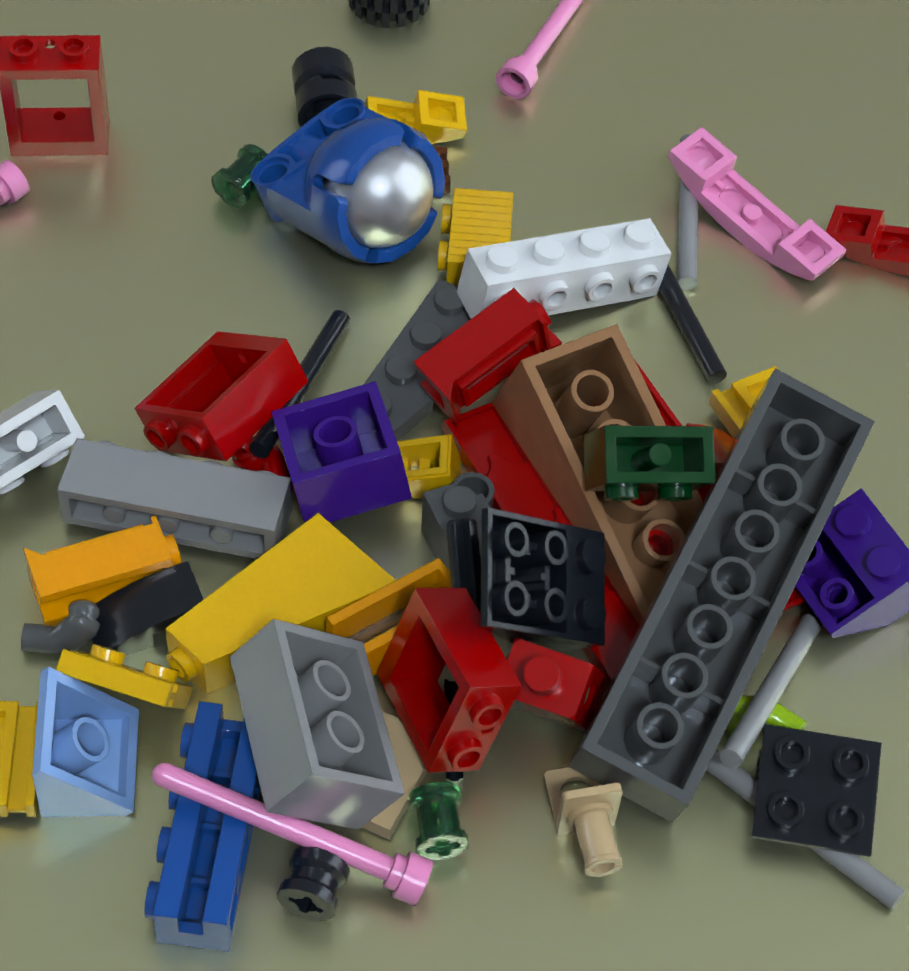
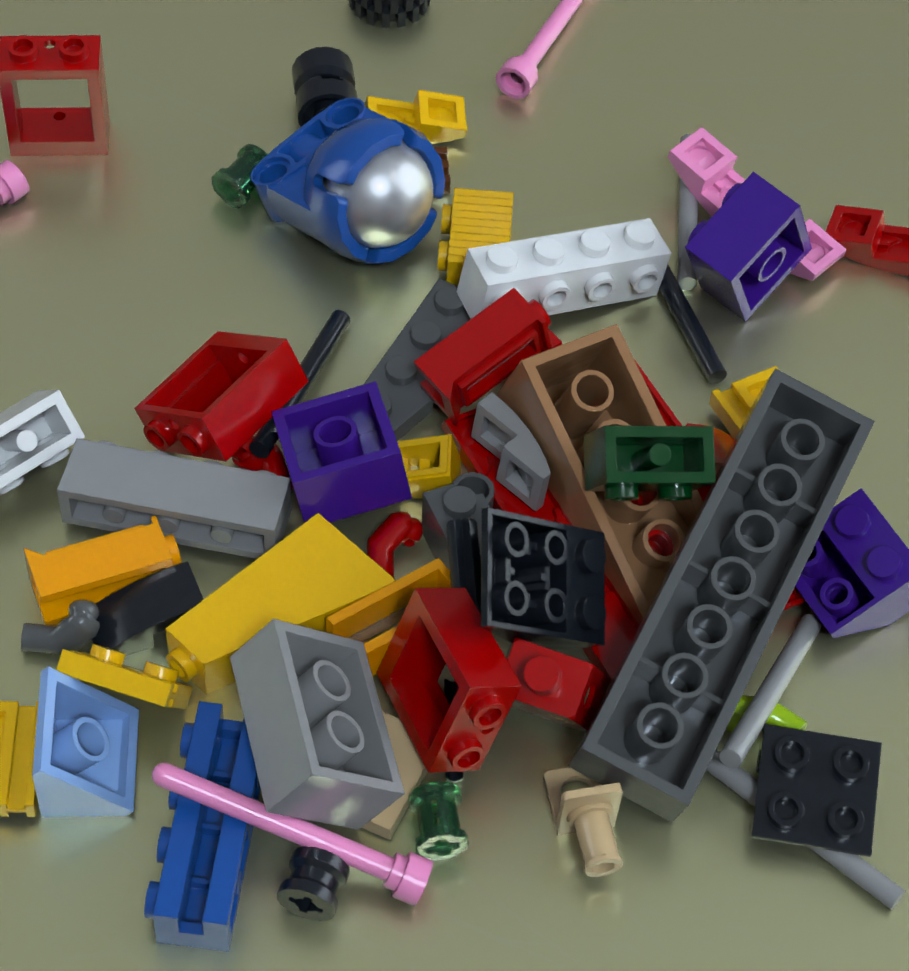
none -> red arm [367,512,423,578]
none -> light grey slope [471,392,551,512]
none -> dark purple brick [685,172,812,322]

